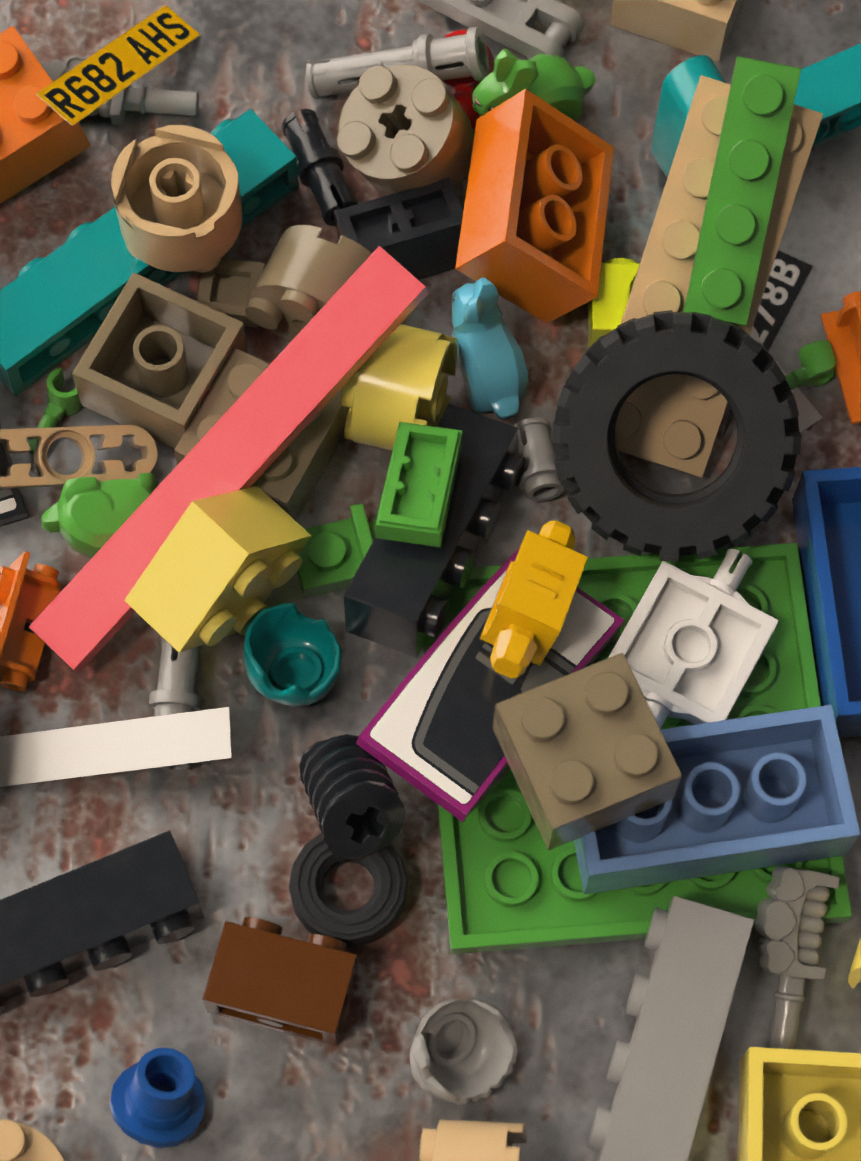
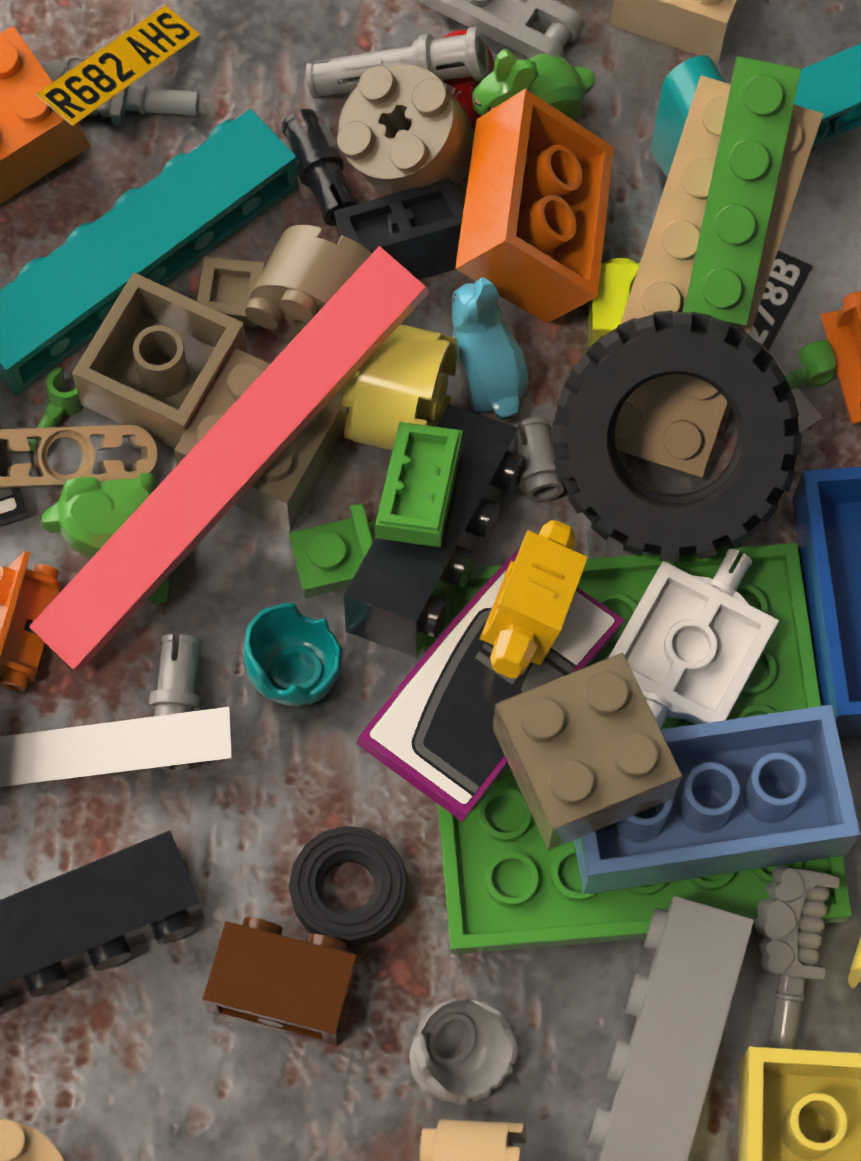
blue piece [109,1048,206,1148] -> none
tan brick [111,125,243,273] -> none
light yellow brick [124,486,312,653] -> none
black piece [299,734,405,861] -> none

